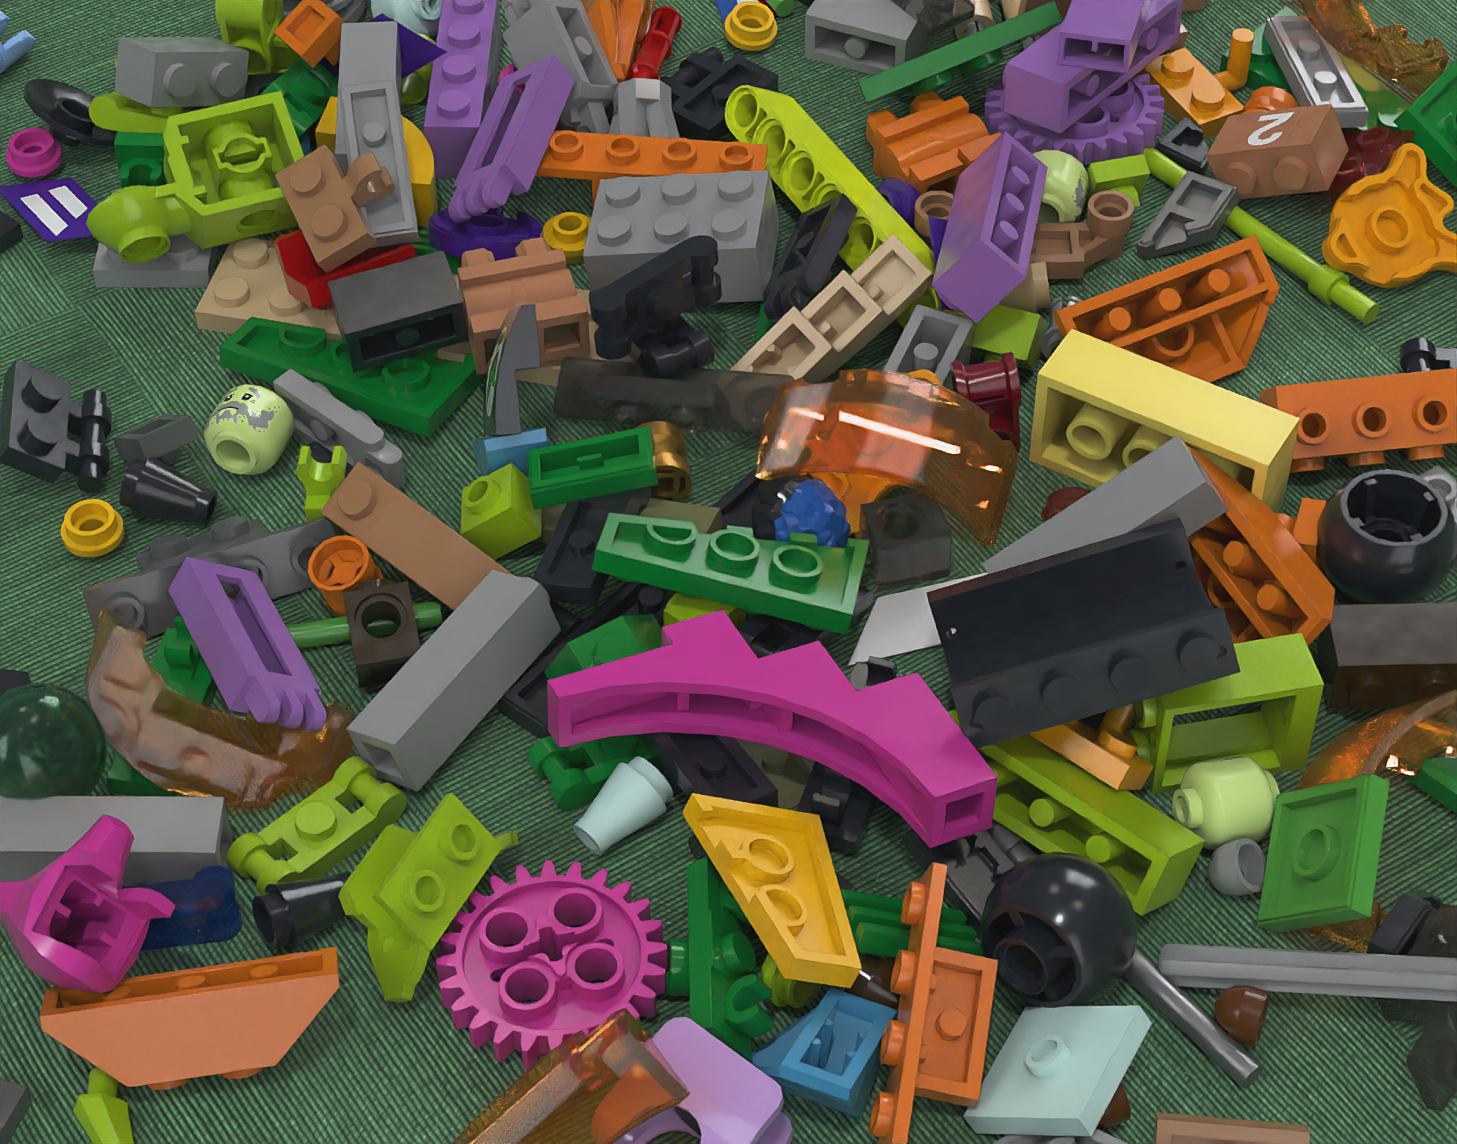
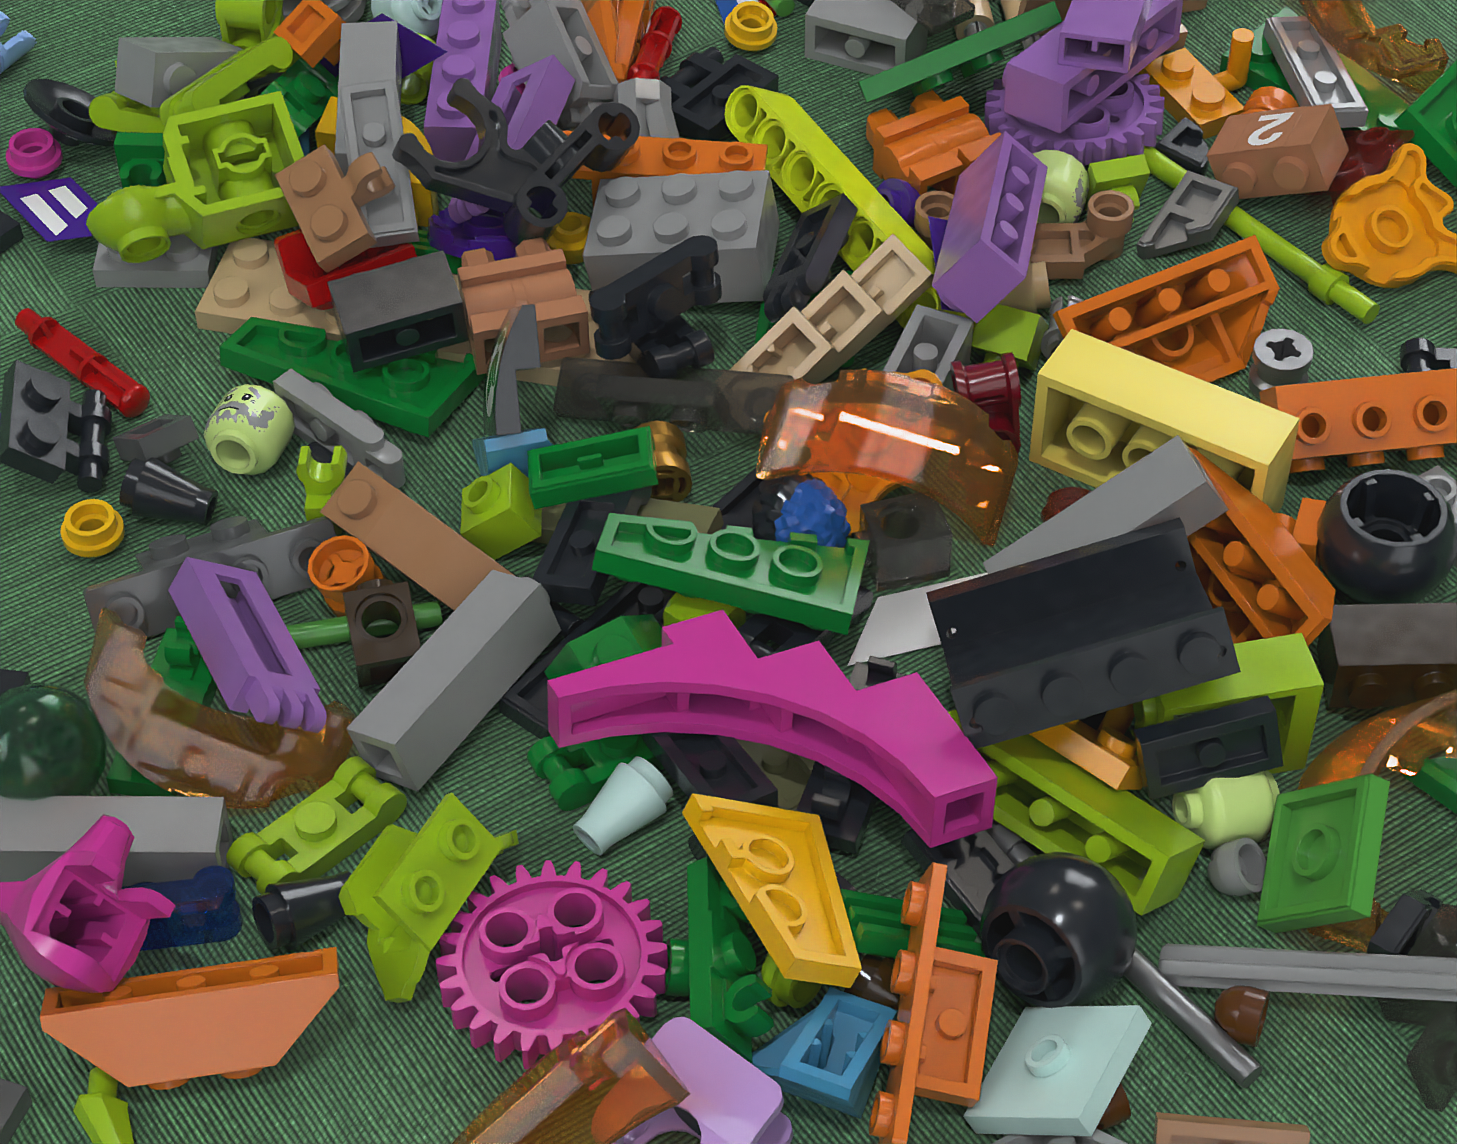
none -> red piece [15,308,150,418]
none -> lime plate [159,36,293,127]
none -> black piece [392,78,640,245]
none -> black plate [1134,695,1284,800]
none -> flat silver wheel [1247,328,1314,398]

